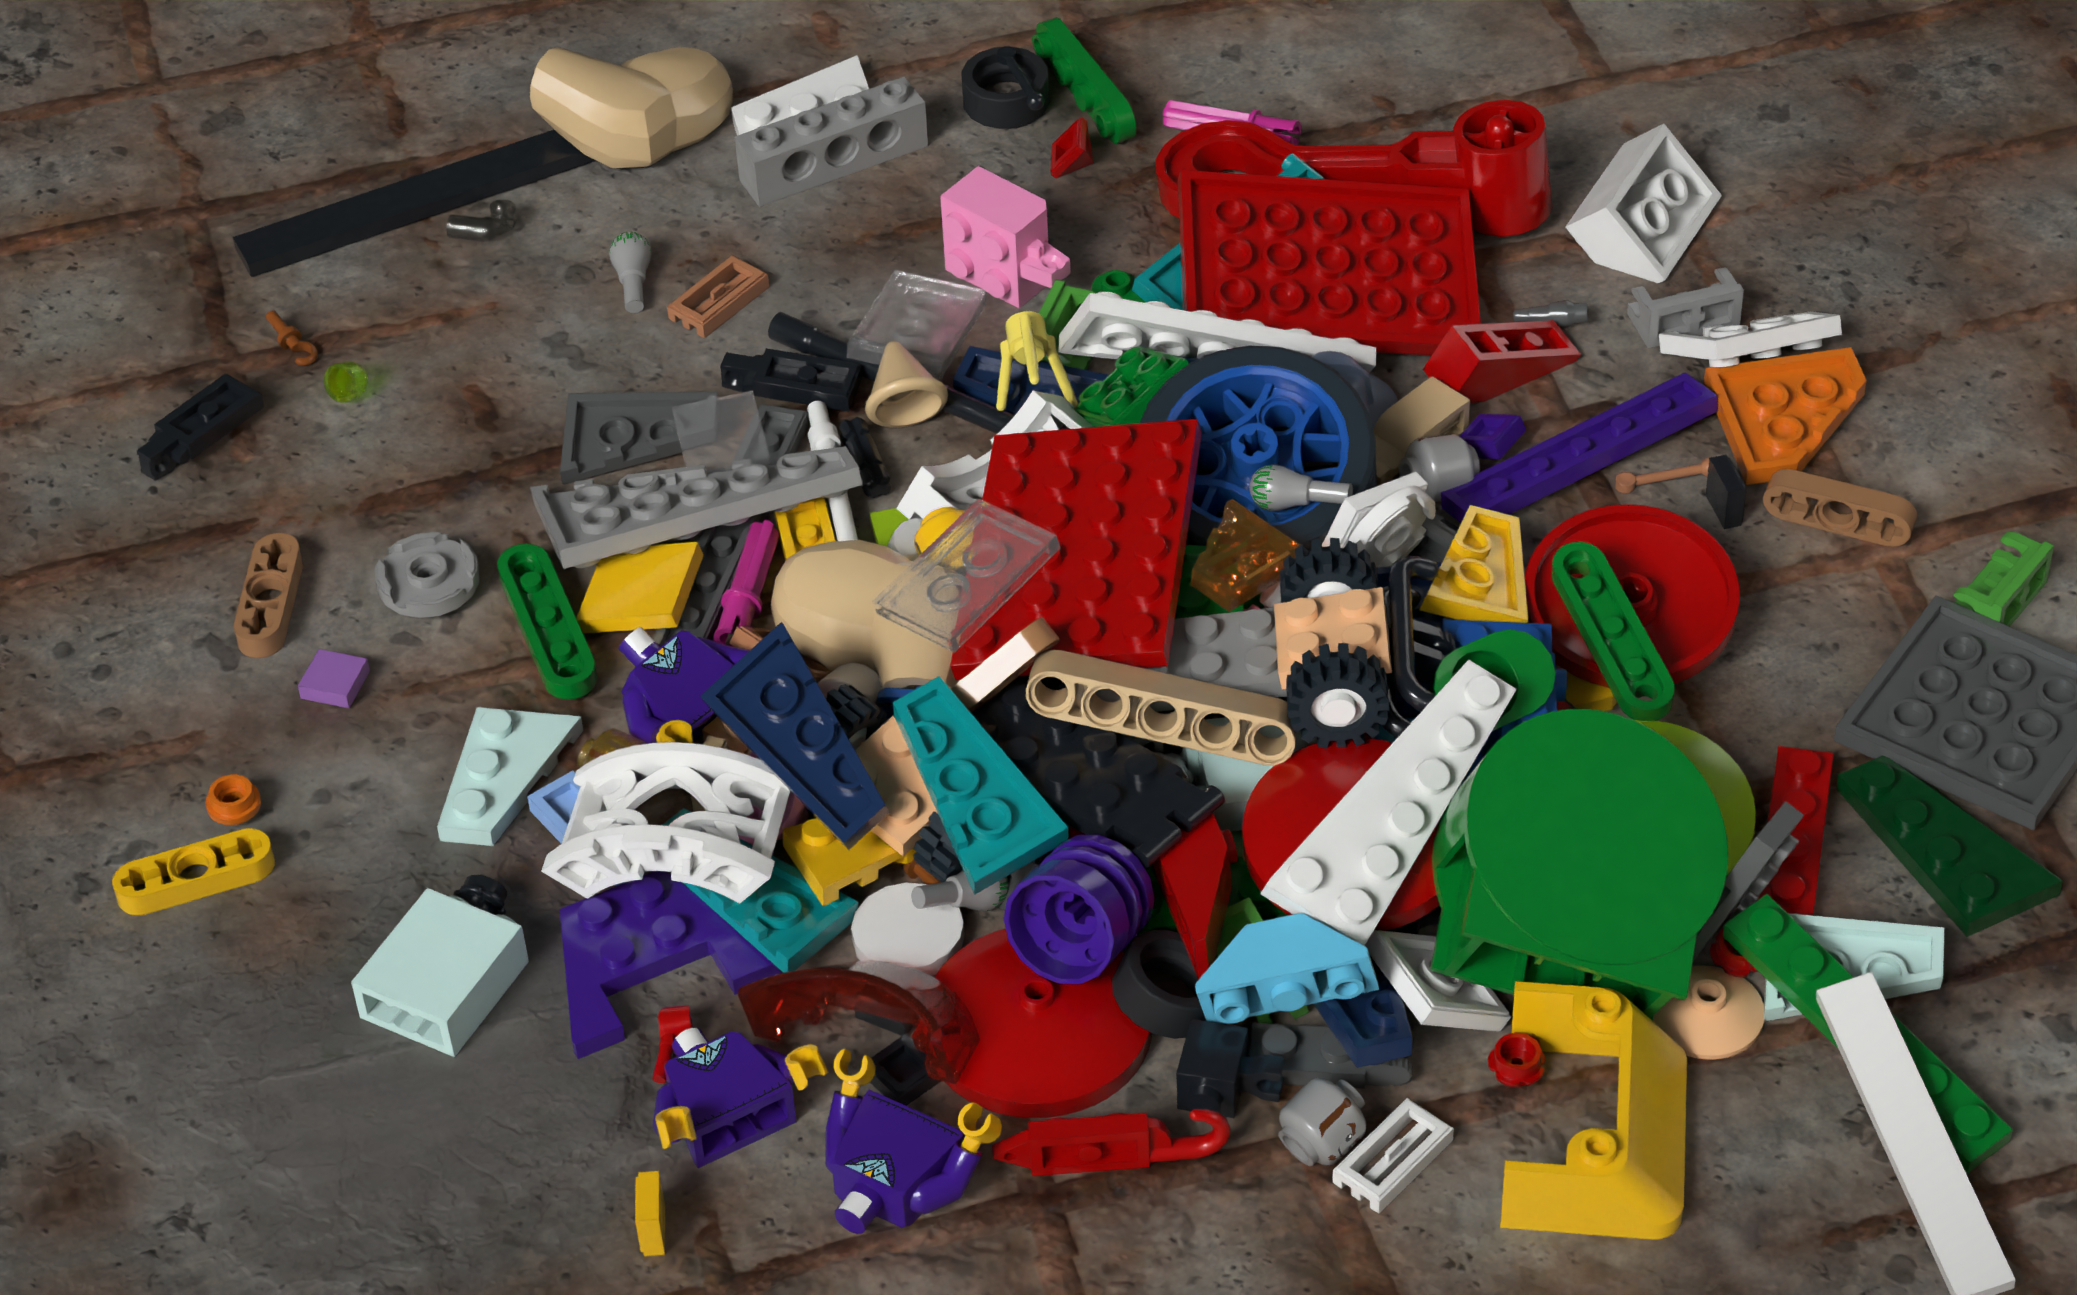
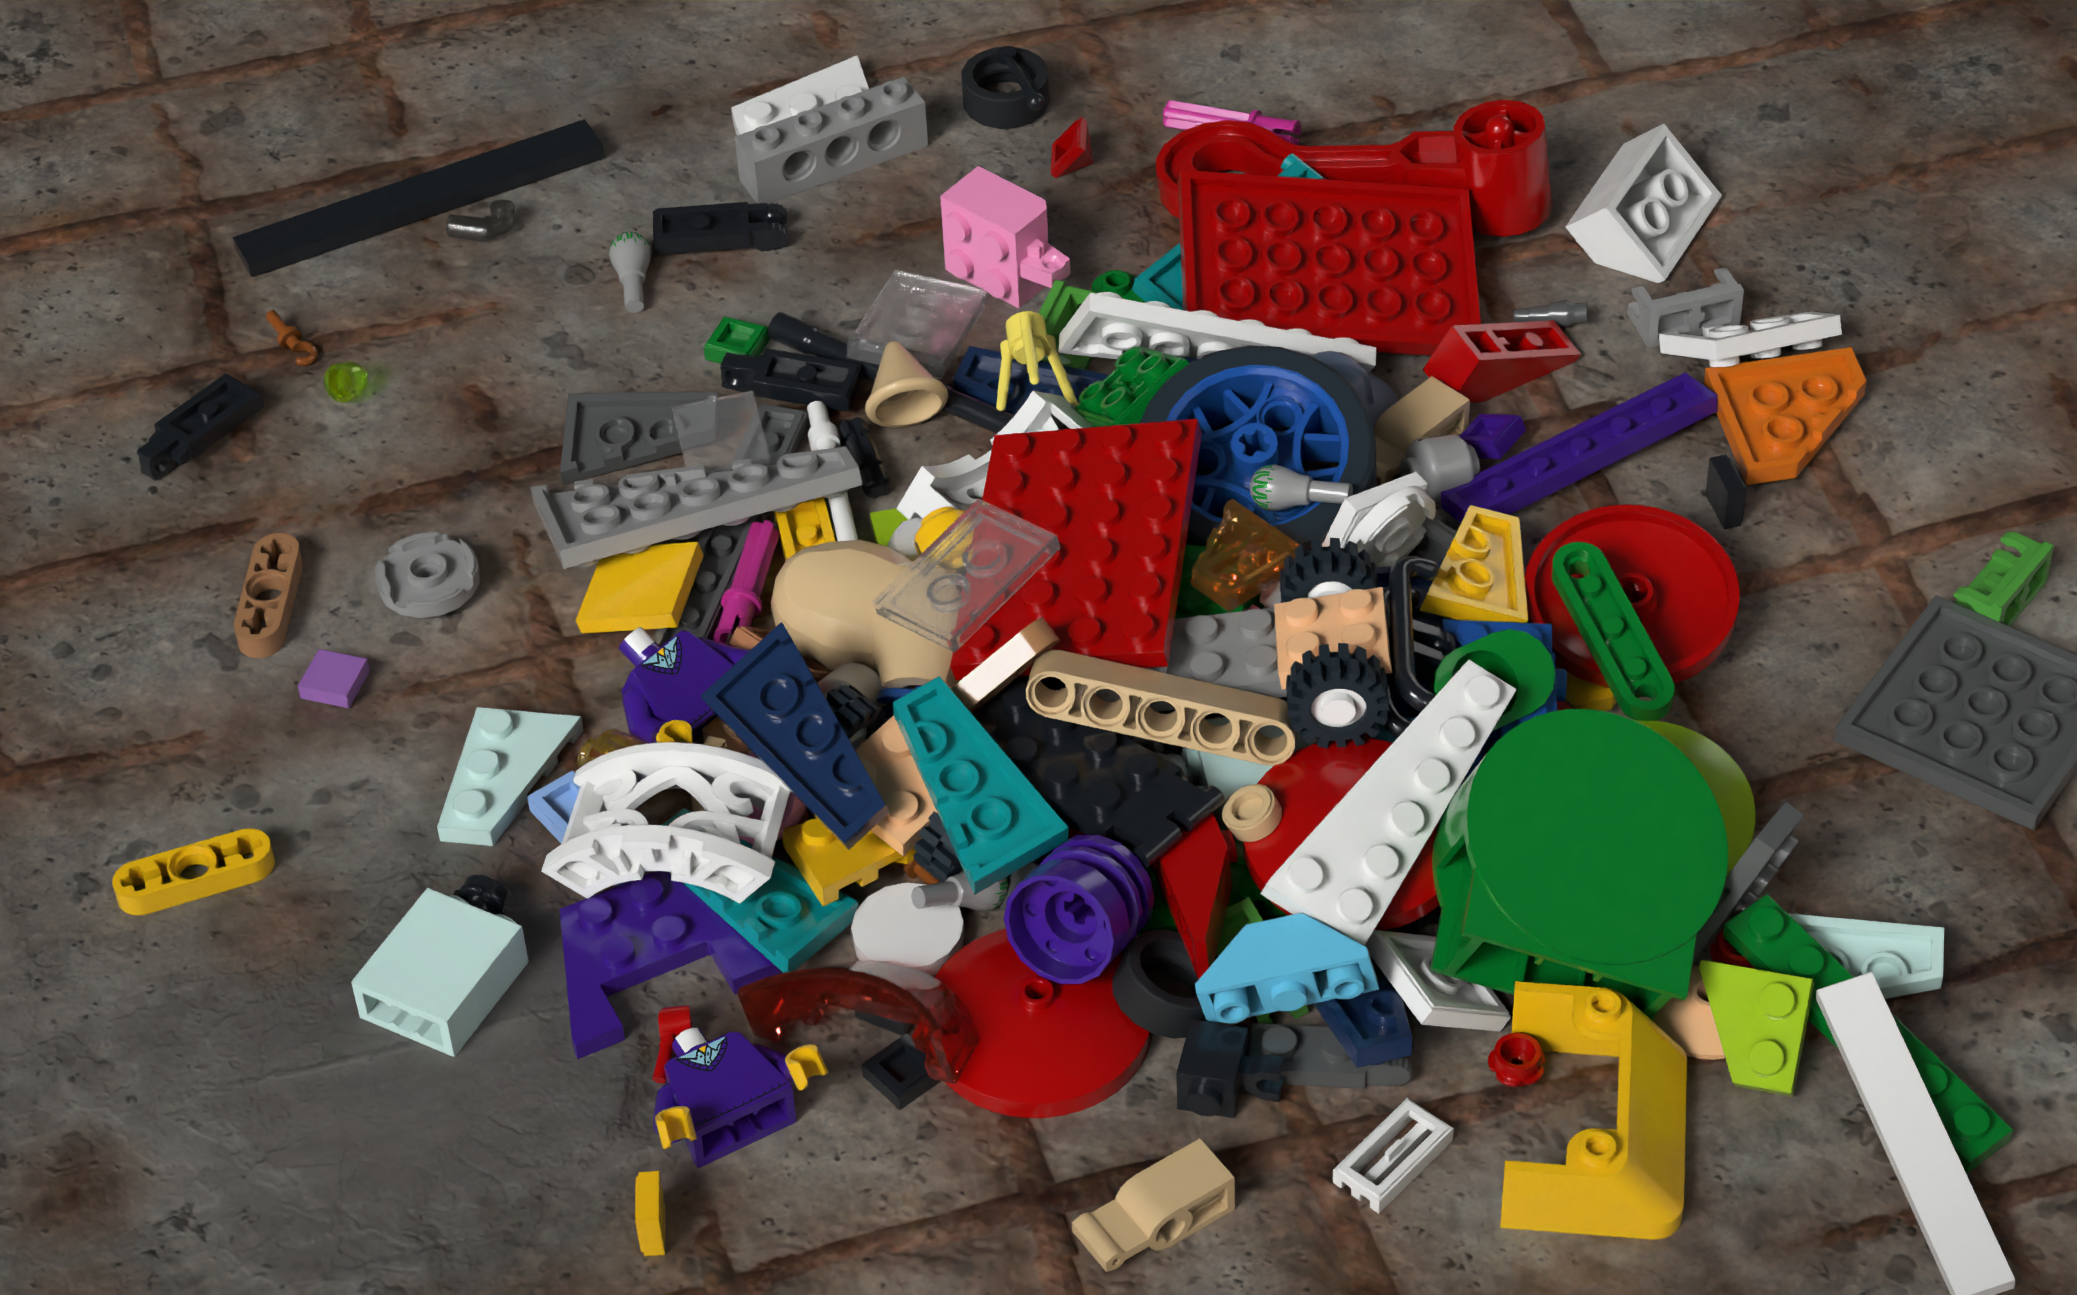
orange plate [205,774,261,825] -> none
green plate [497,544,597,700] -> none
tan piece [530,47,733,168] -> none
nougat tile [667,255,769,338] -> none
dark purple torso [825,1049,1002,1234] -> none
red plate [992,1109,1231,1176] -> none
green plate [1032,17,1136,144] -> none
light grey head [1278,1078,1366,1166] -> none
nougat hinge [1615,457,1711,493] -> none
red plate [1758,746,1834,916] -> none
medium nougat beam [1763,469,1917,547] -> none
dark green wing [1836,755,2063,937] -> none
none -> black hinge [653,202,788,255]
none -> green tile [703,316,770,364]
none -> tan piece [1072,1138,1235,1272]
none -> tan tile [1222,784,1282,842]
none -> lime wing [1699,960,1815,1097]

